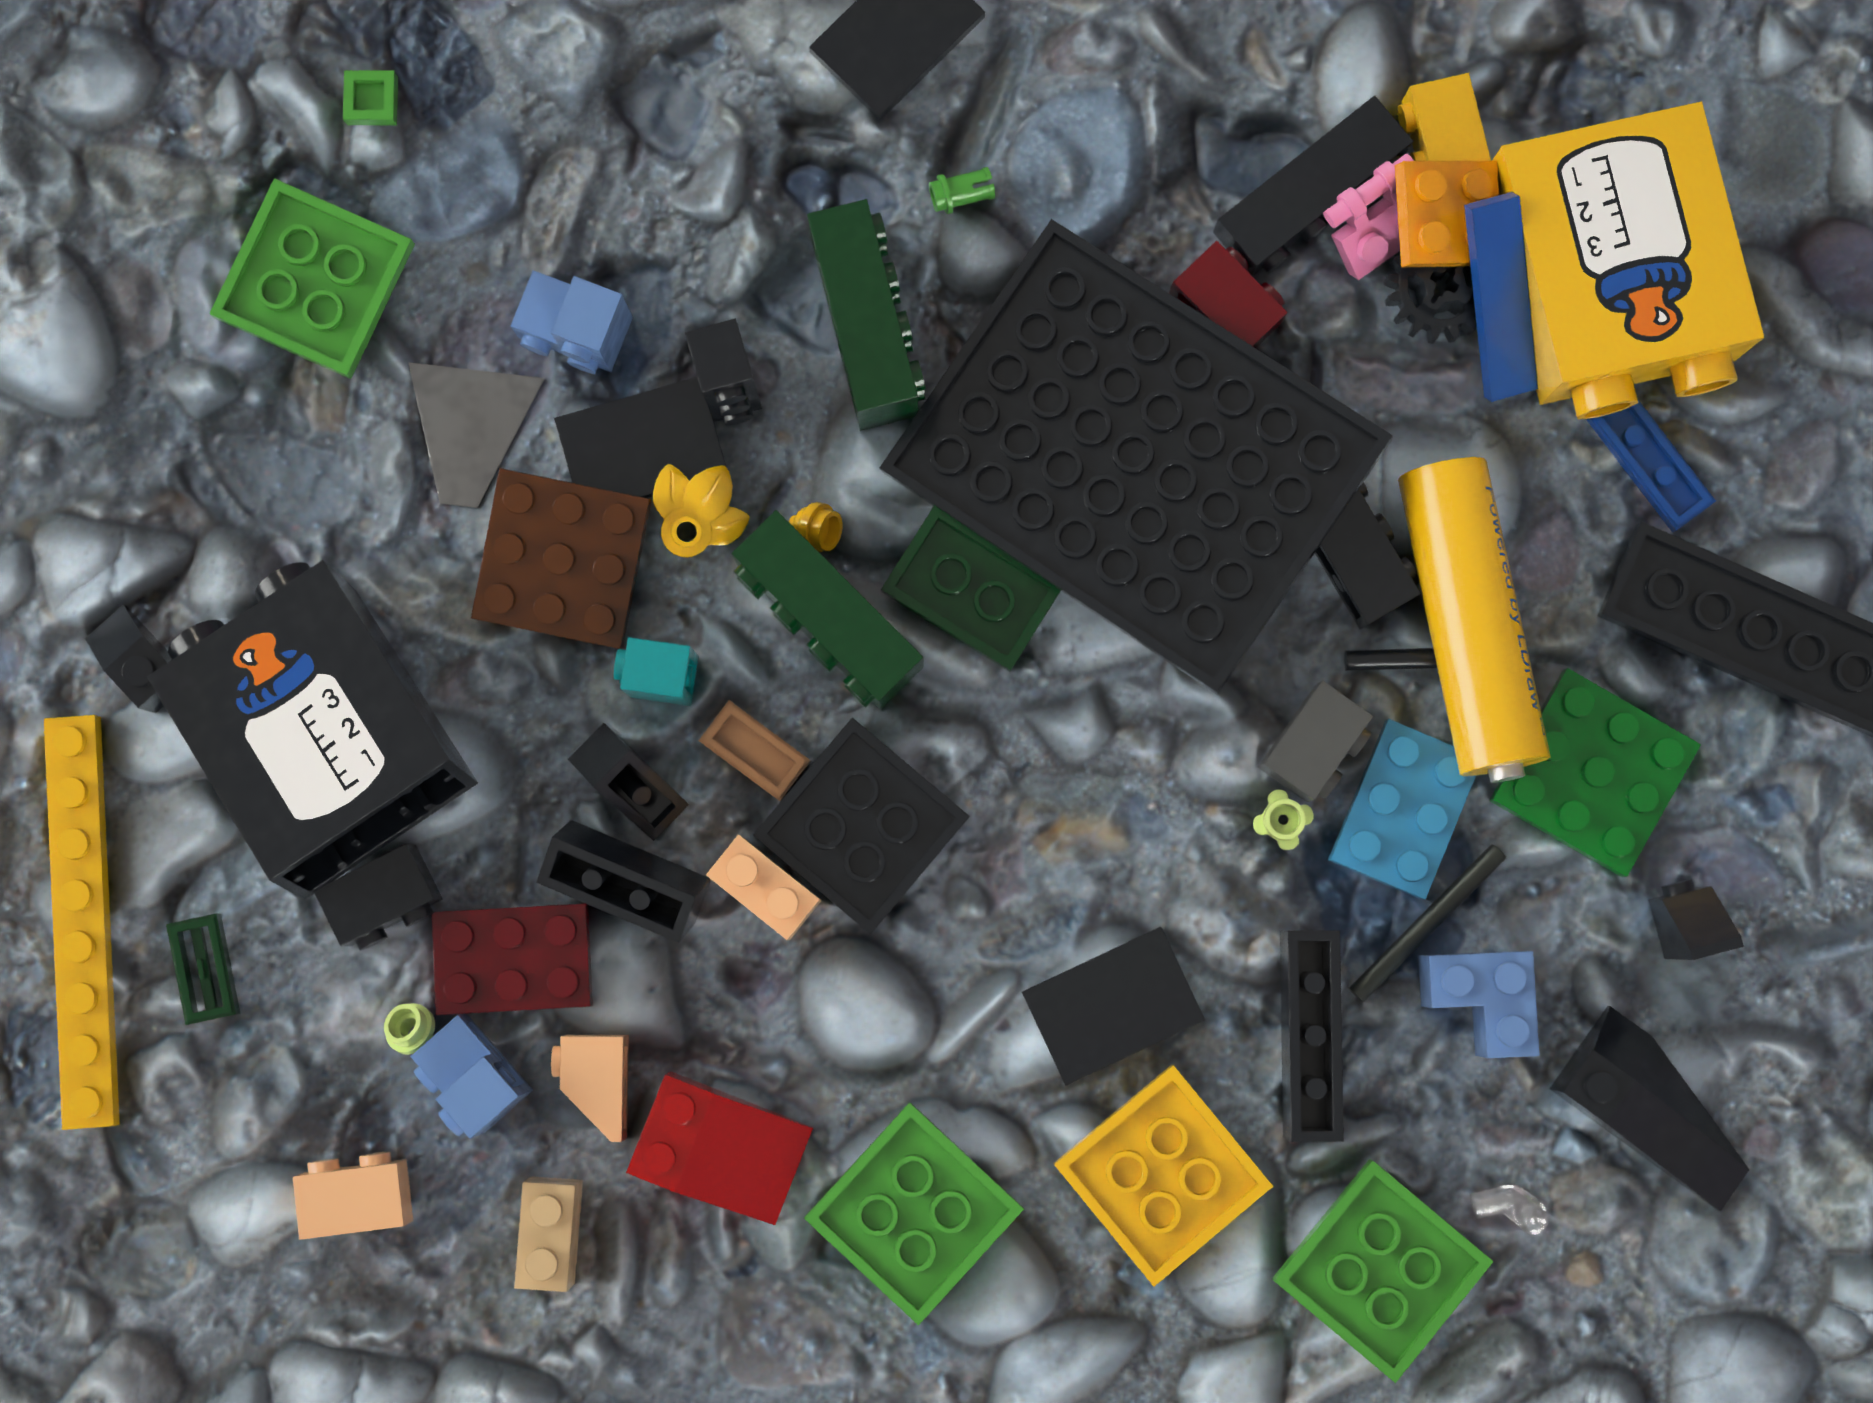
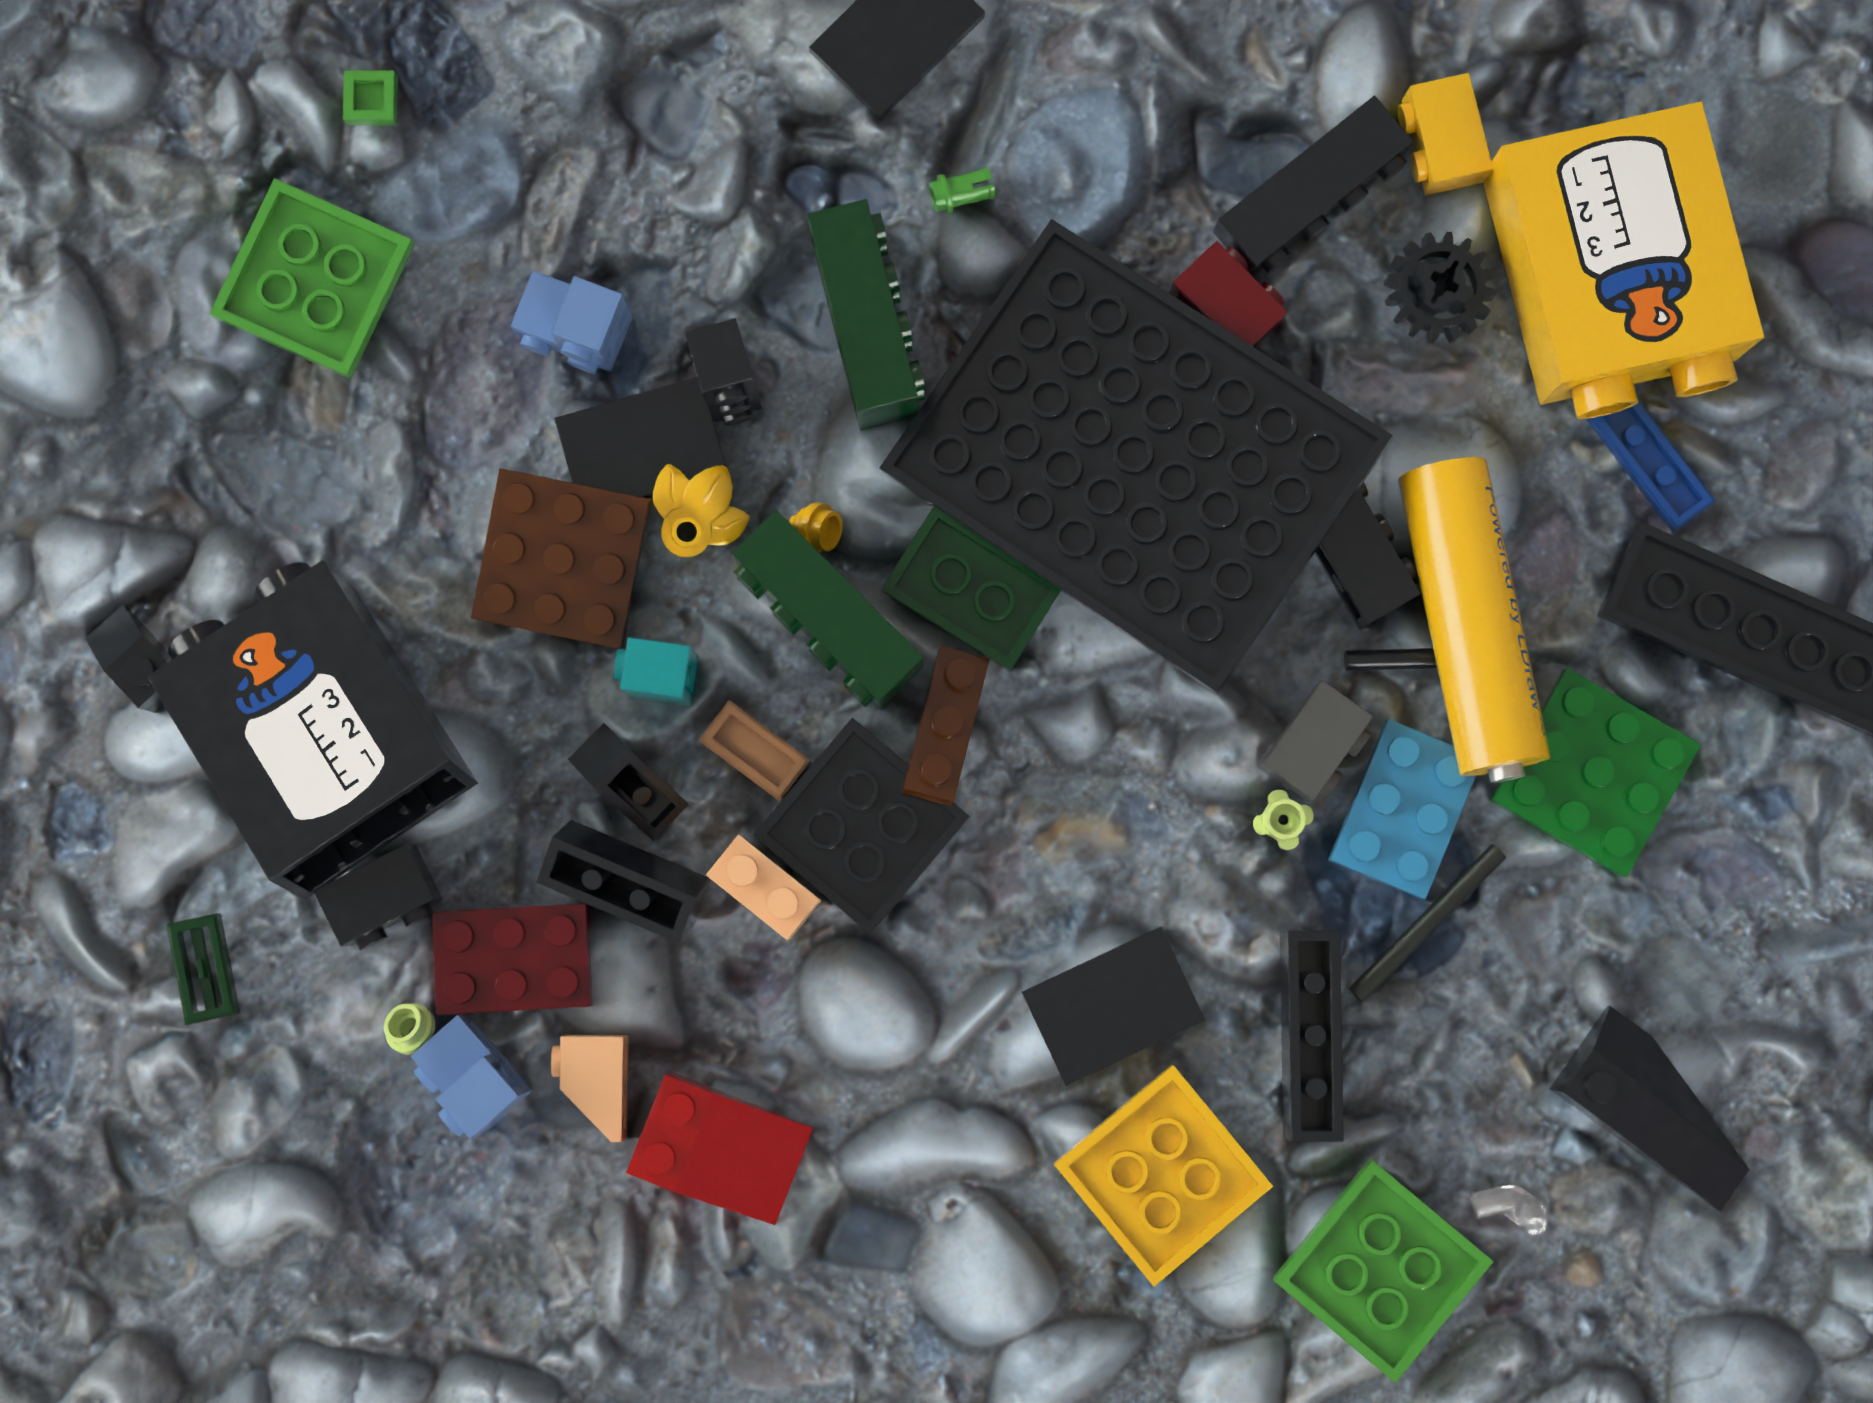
yellow plate [44,715,120,1130] -> none
light nougat brick [293,1152,413,1240] -> none
flat silver sticker [408,362,545,508] -> none
tan brick [514,1177,583,1292] -> none
bright green plate [804,1102,1024,1326] -> none
bright pink plate [1323,154,1414,280] -> none
light orange plate [1395,160,1499,268] -> none
medium blue brick [1418,951,1540,1058] -> none
blue tile [1464,192,1538,402] -> none
black slope [1648,879,1744,960] -> none
none -> reddish brown plate [901,645,990,807]

